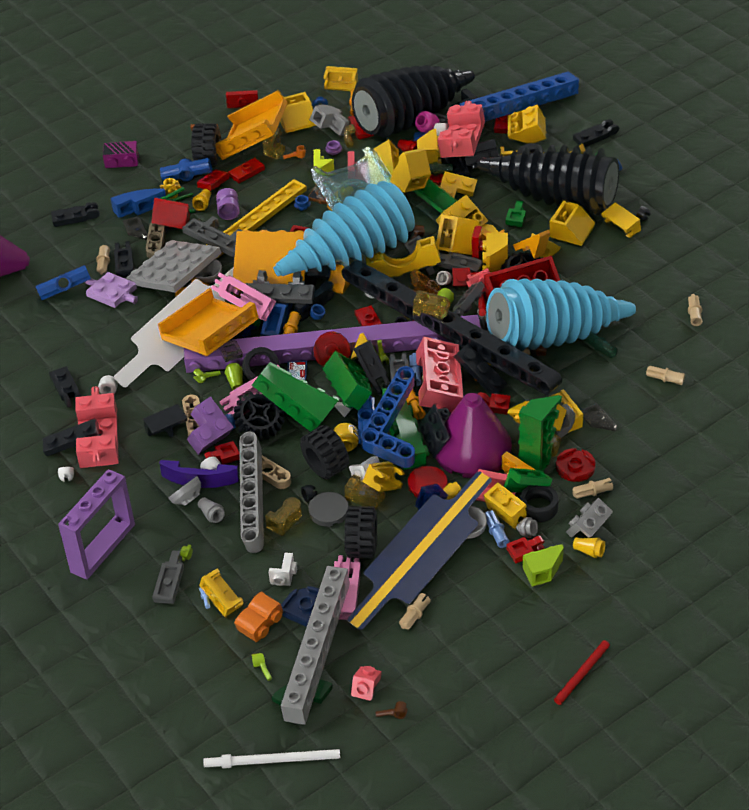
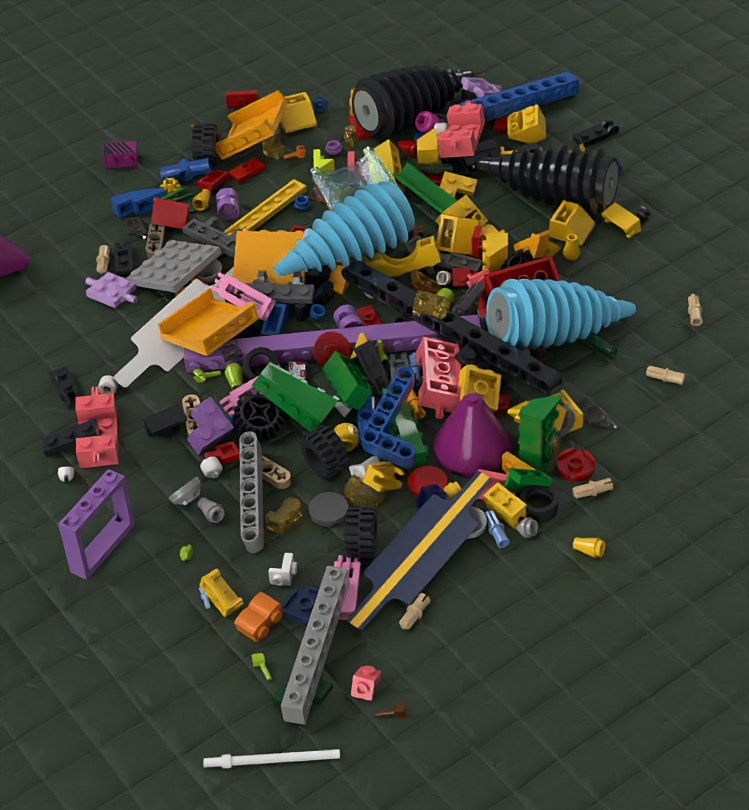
blue piece [36,265,91,300] -> none
black hinge [51,202,100,227] -> none
dark grey hinge [152,551,184,604] -> none
dark purple slope [159,460,239,488] -> none
light orange pin [283,311,301,334] -> none
black hinge [301,485,317,502] -> none
light grey brick [309,105,350,136] -> none
yellow hinge [324,66,358,91] -> none
yellow slope [390,148,431,193] -> none
black hinge [419,404,451,458] -> none
green plate [505,201,526,227] -> none
red plate [506,536,545,564] -> none
lime slope [523,544,564,586] -> none
red bar [554,640,610,705] -> none
light grey bracket [566,498,613,538] -> none
none -> medium lavender wheel [333,305,364,329]
none -> yellow plate [458,365,501,412]
none -> lavender plate [460,77,502,98]
none -> yellow cone [563,234,580,261]

